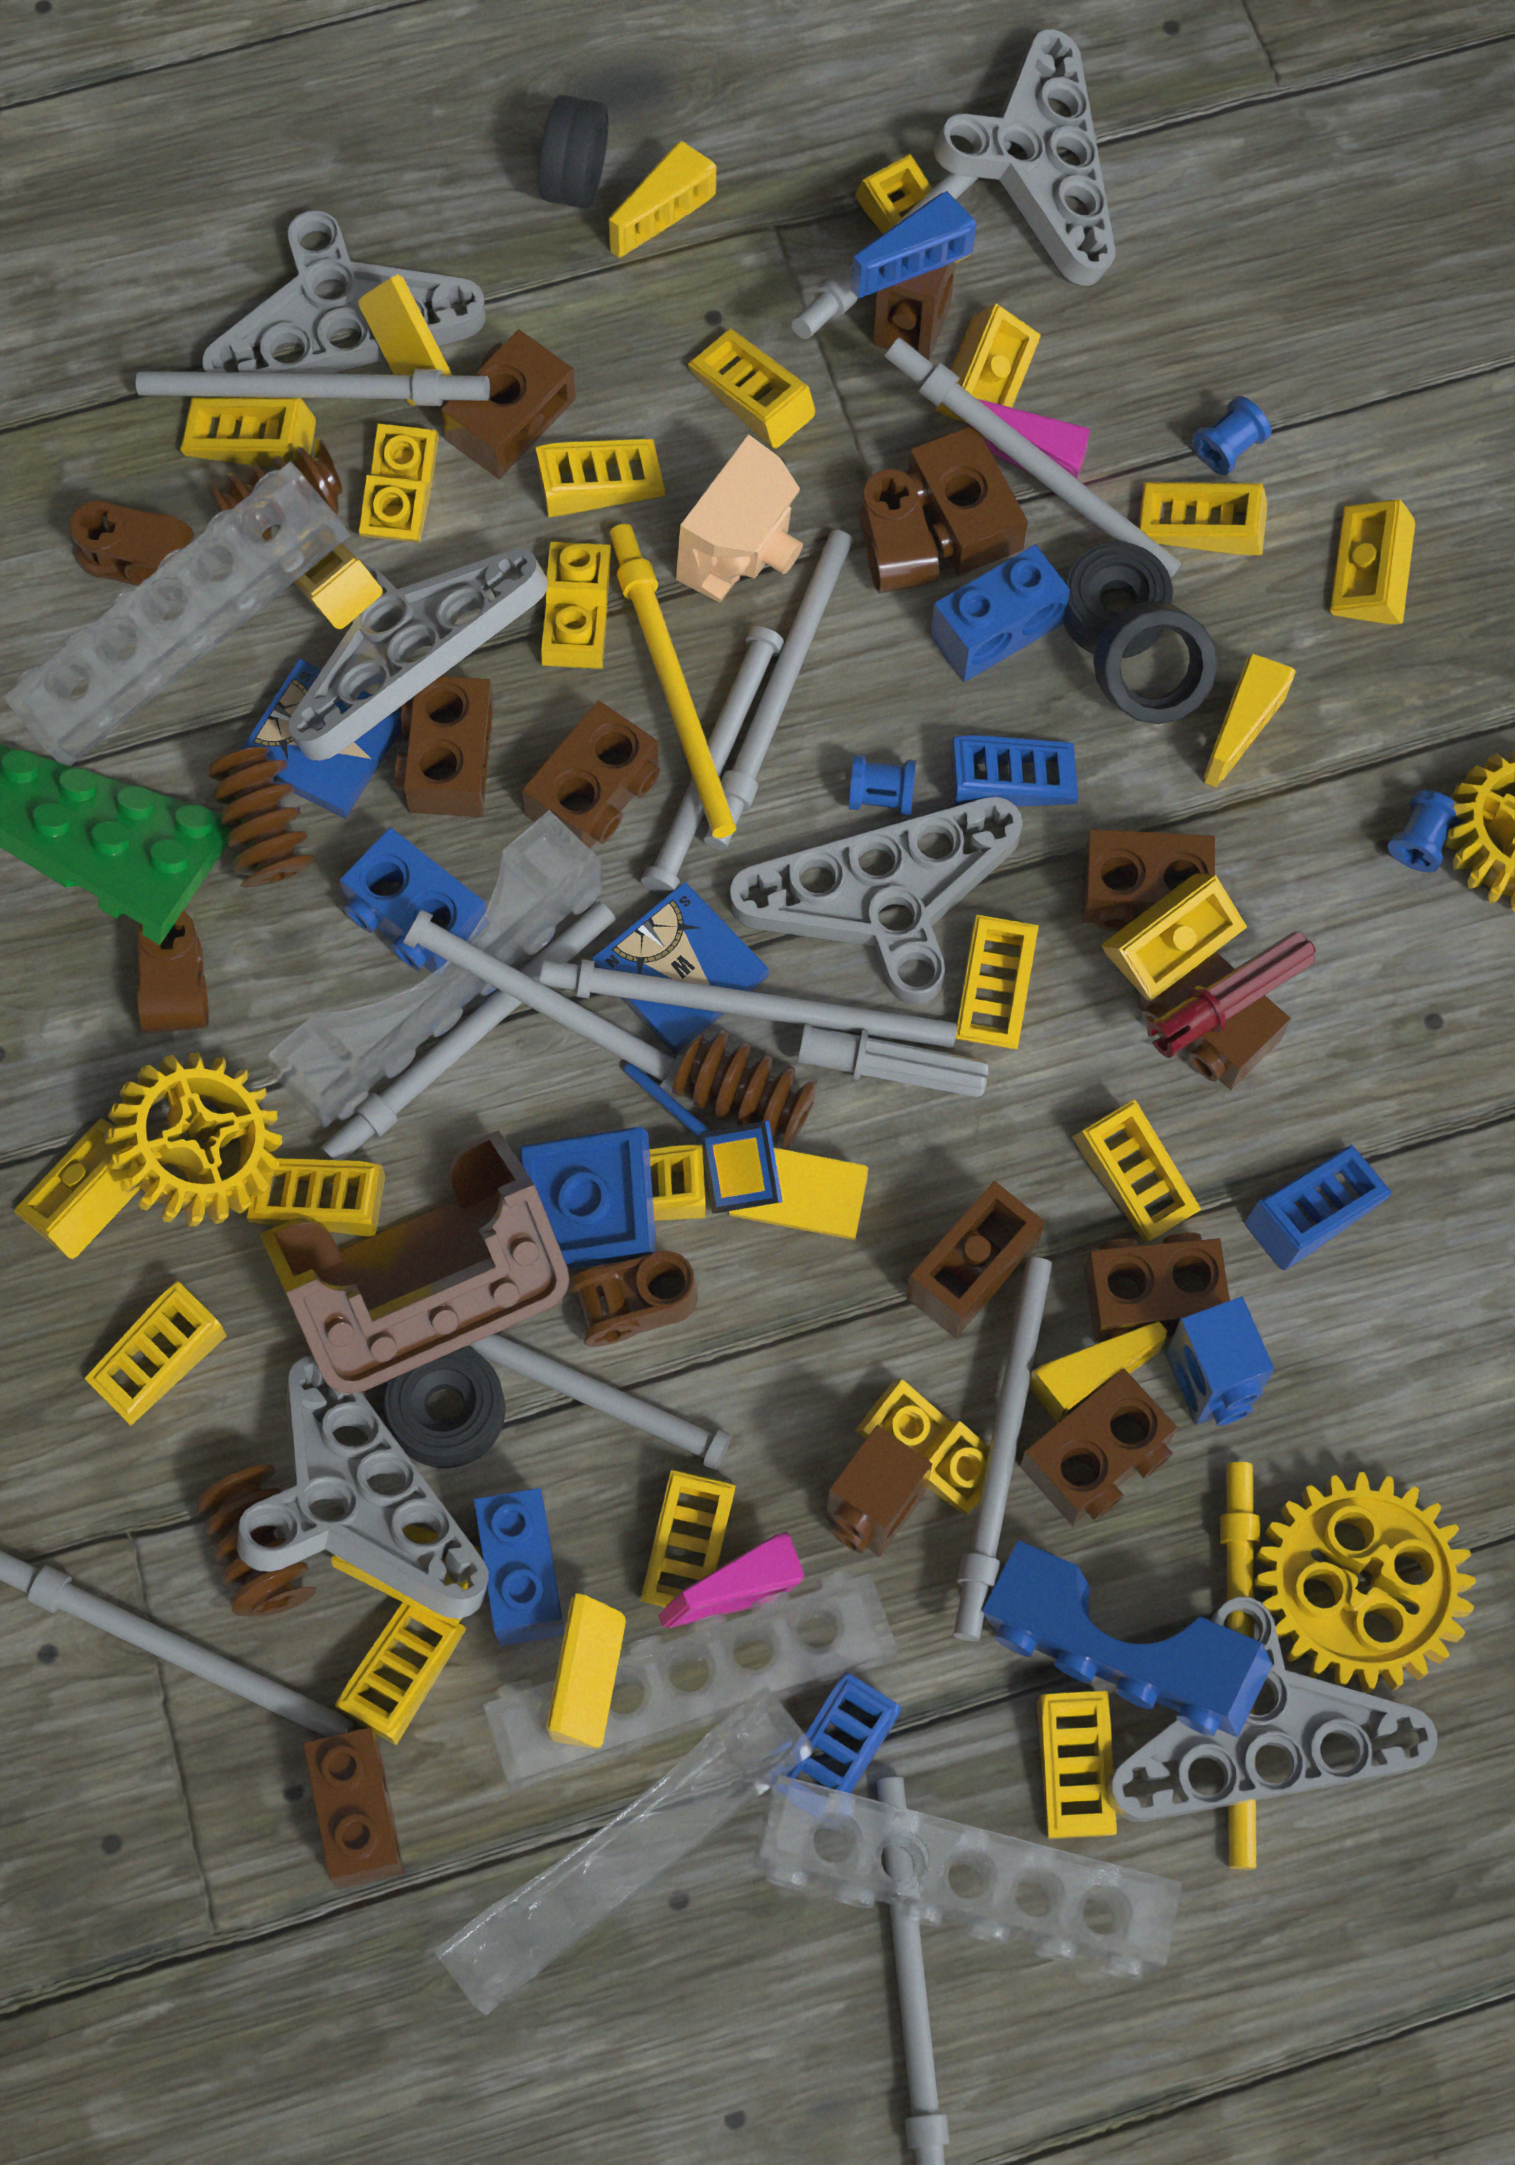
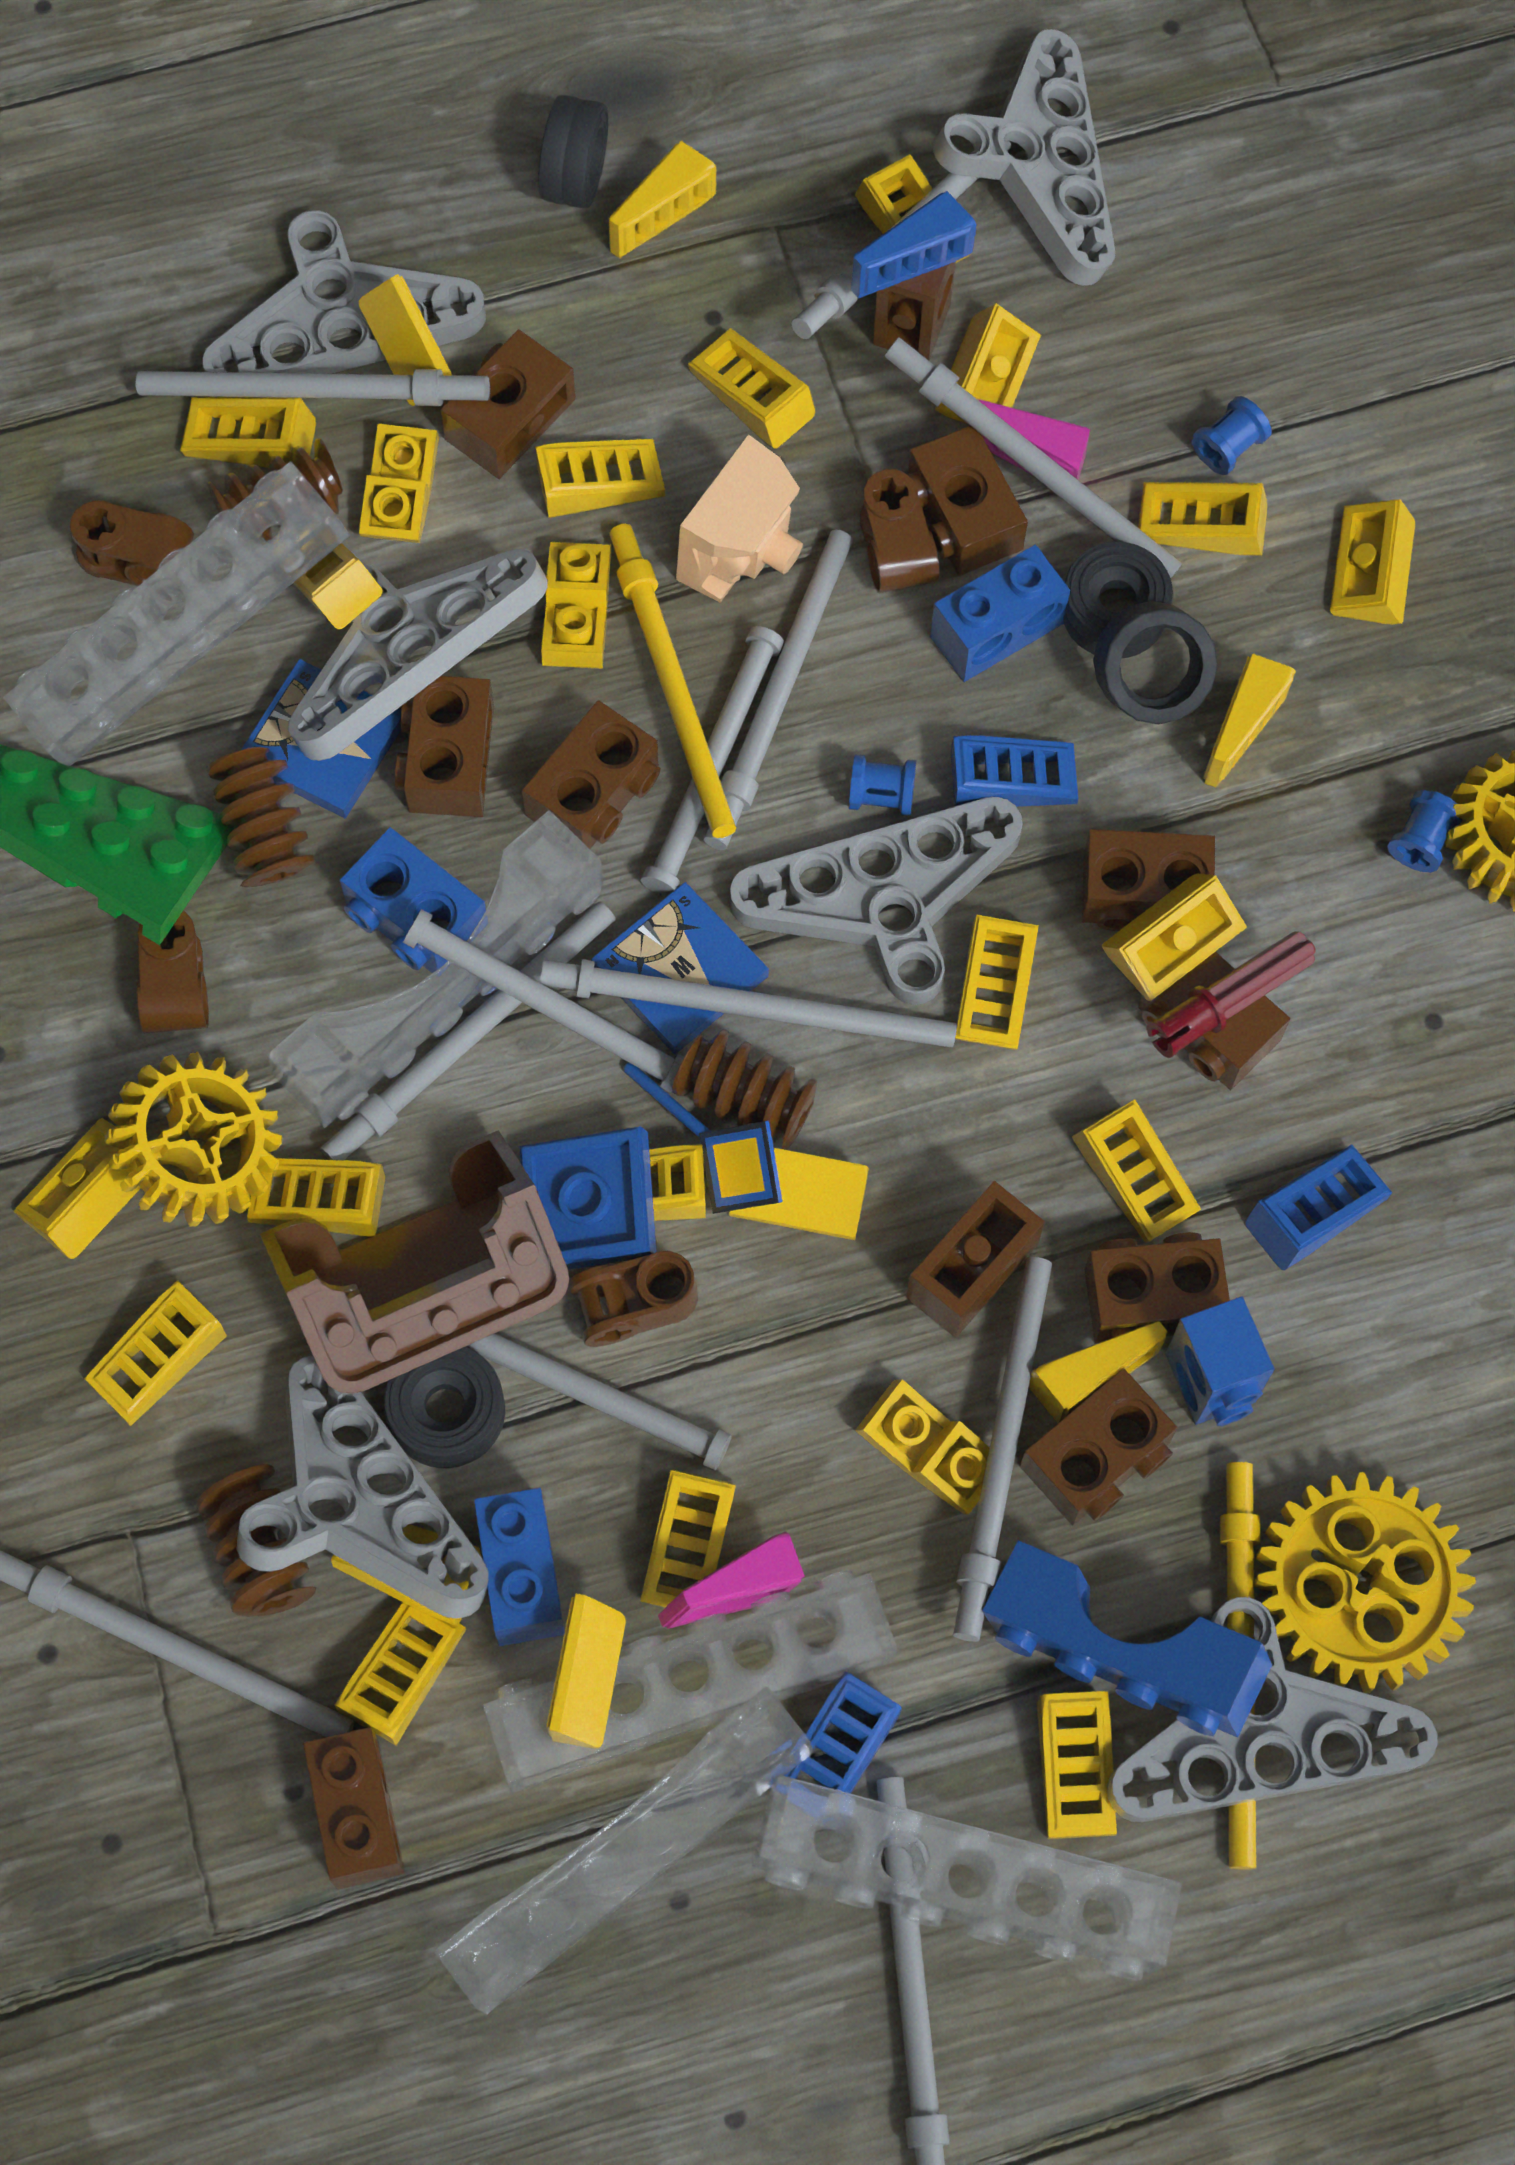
light grey axle [797,1024,989,1097] -> none
reddish brown brick [826,1424,933,1557] -> none

